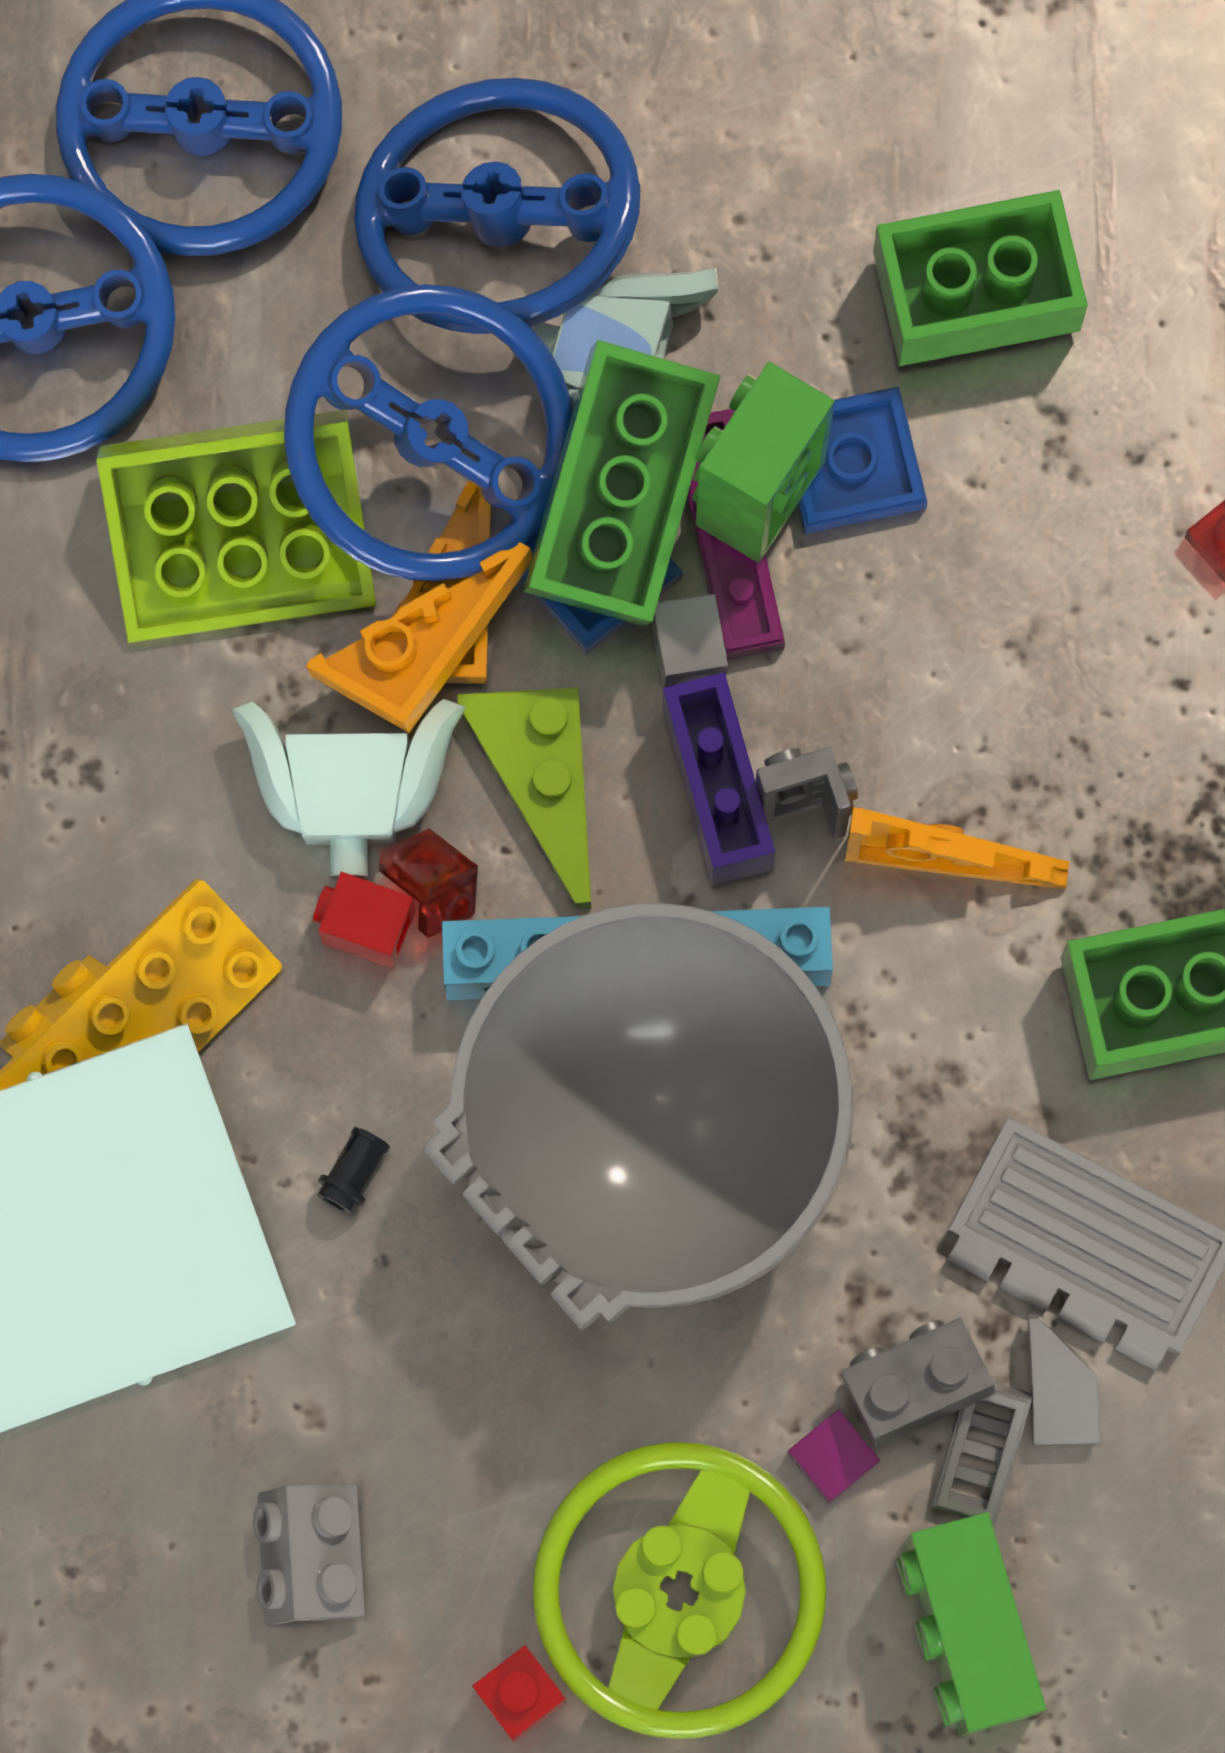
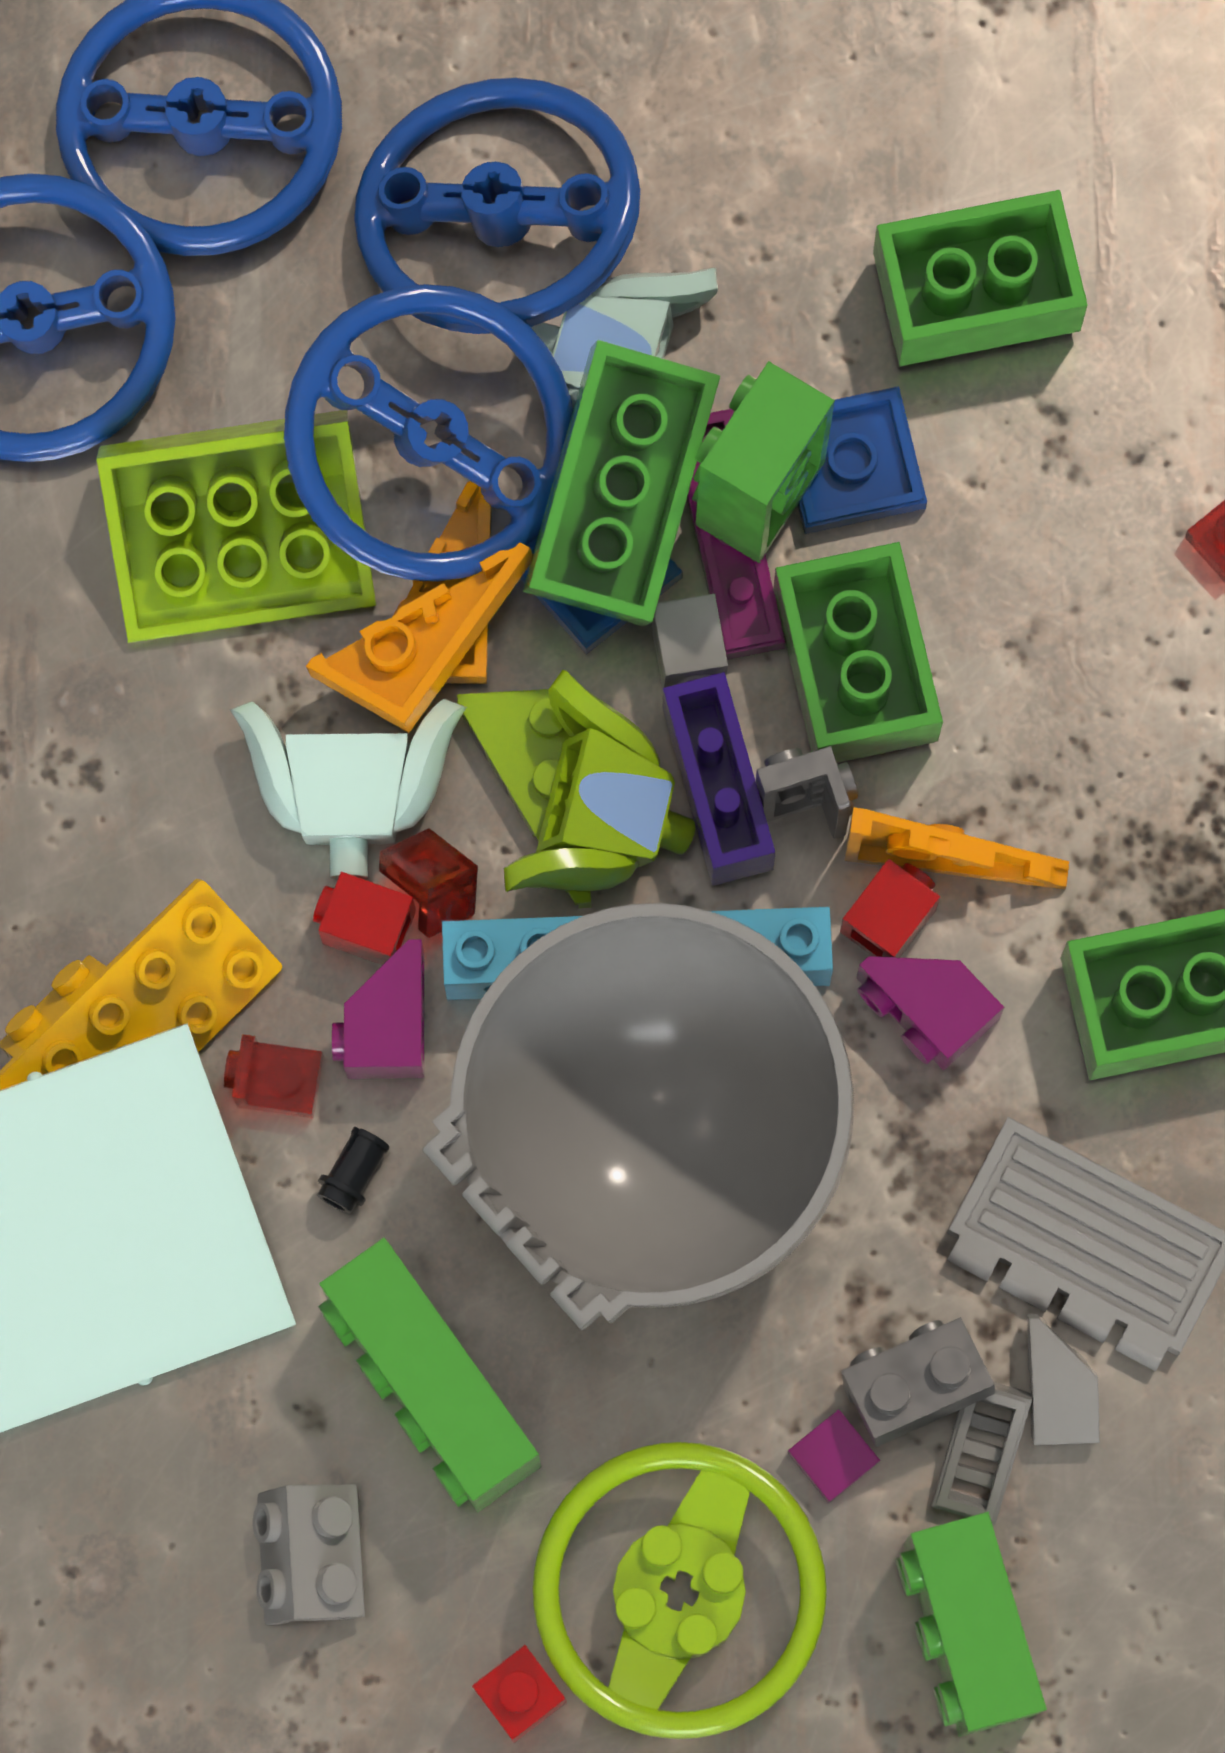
none -> clear red bracket [224,1034,324,1118]
none -> bright green brick [318,1237,542,1513]
none -> magenta slope [332,939,425,1079]
none -> lime torso [504,669,695,892]
none -> bright green brick [773,542,943,763]
none -> red brick [840,858,940,958]
none -> magenta slope [856,956,1004,1071]

